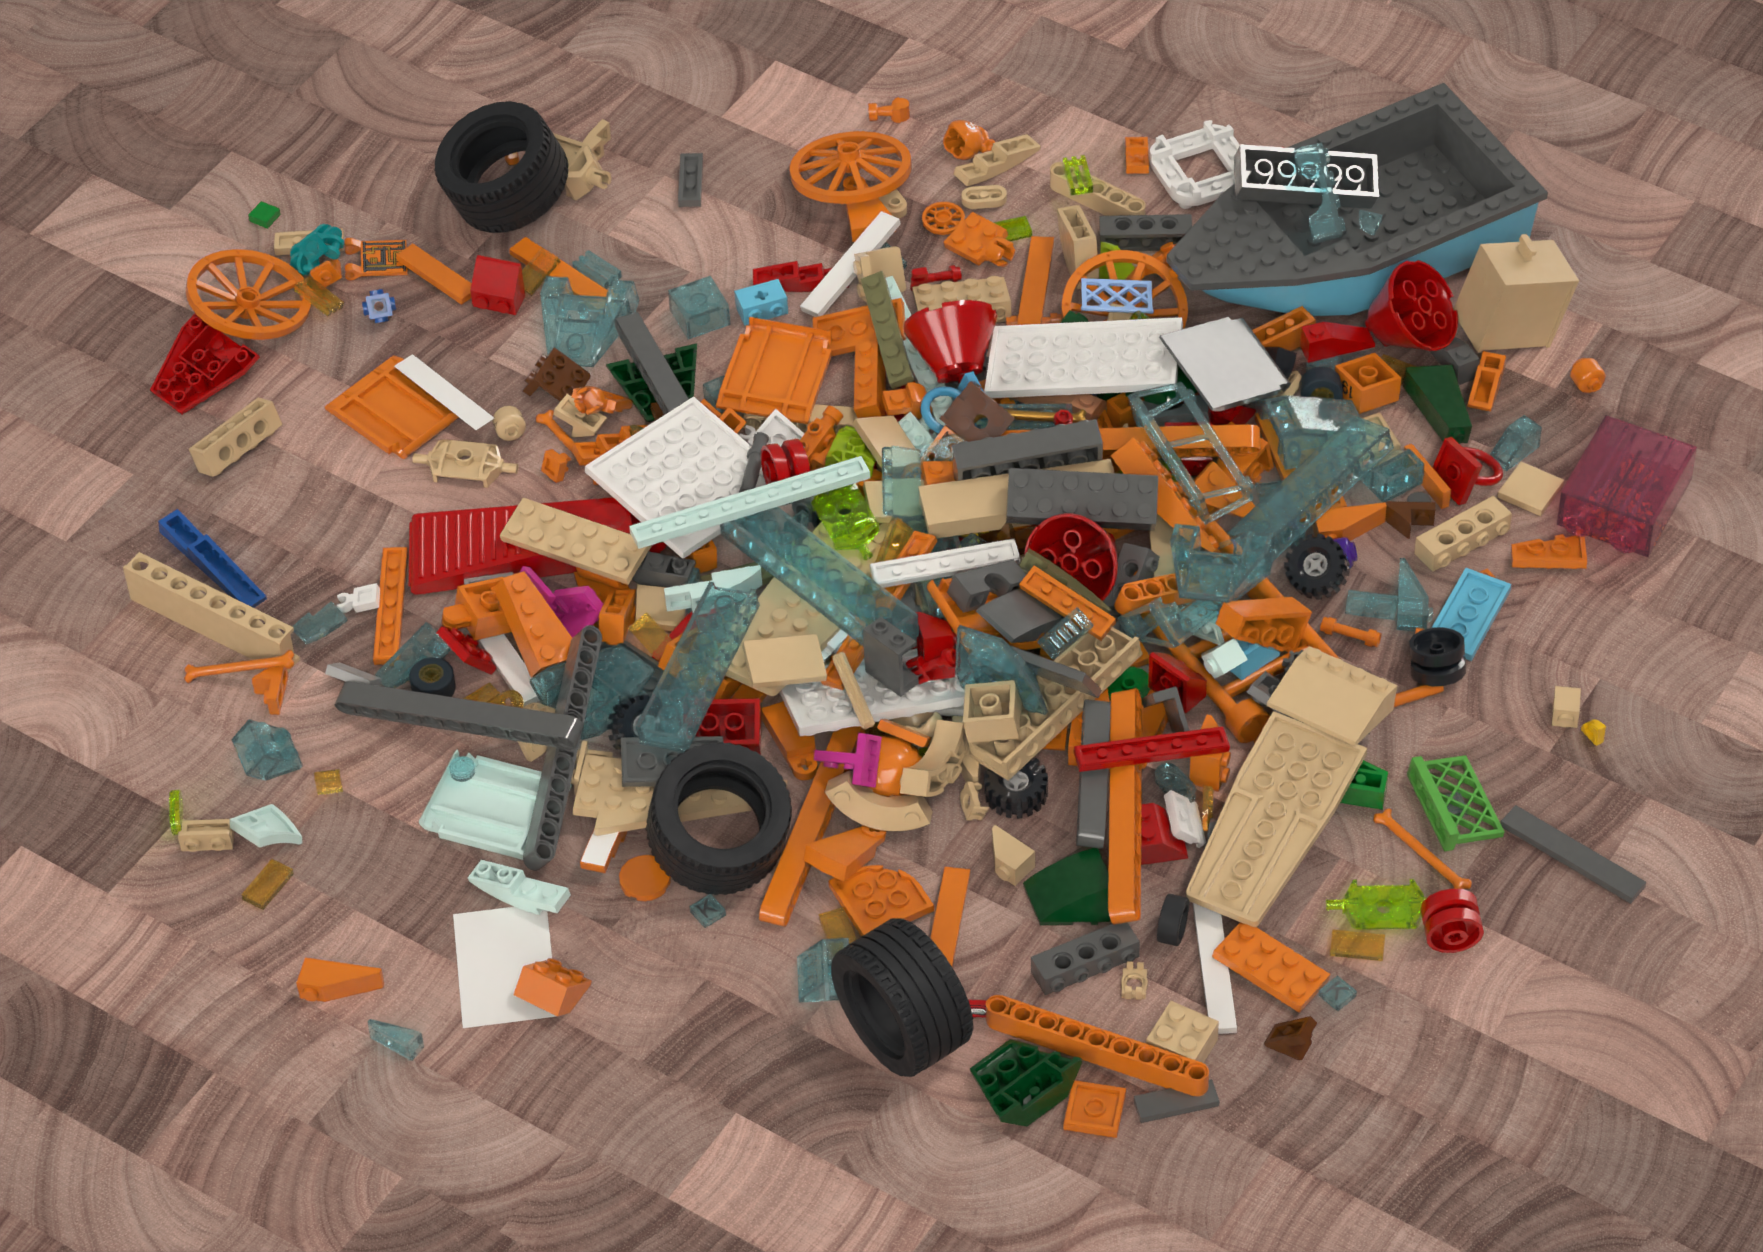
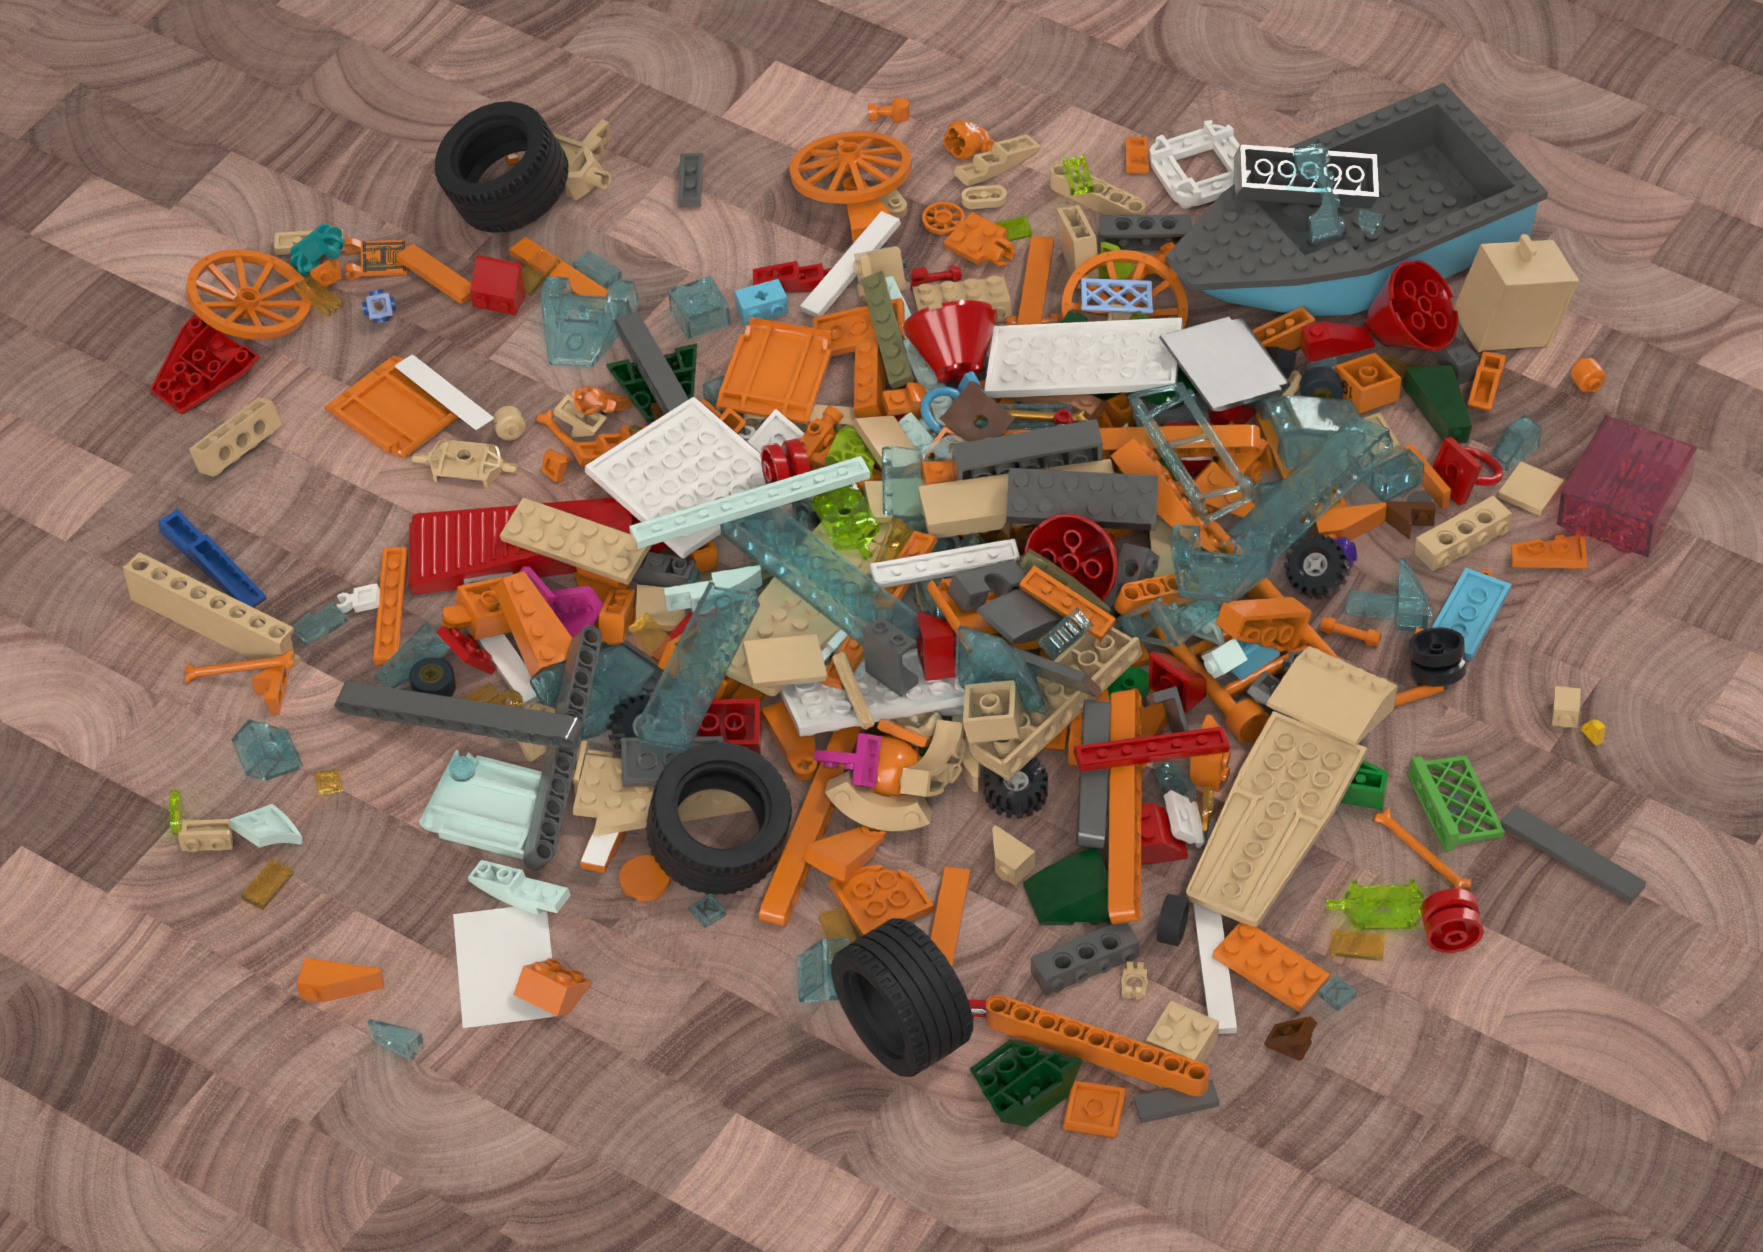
green tile [248,201,281,229] -> none
light grey tile [325,662,382,686] -> none
reddish brown bracket [523,347,591,402] -> none
dark grey pin [739,432,769,493] -> none
red hinge [905,648,960,685] -> none
tan piece [959,782,989,820] -> none

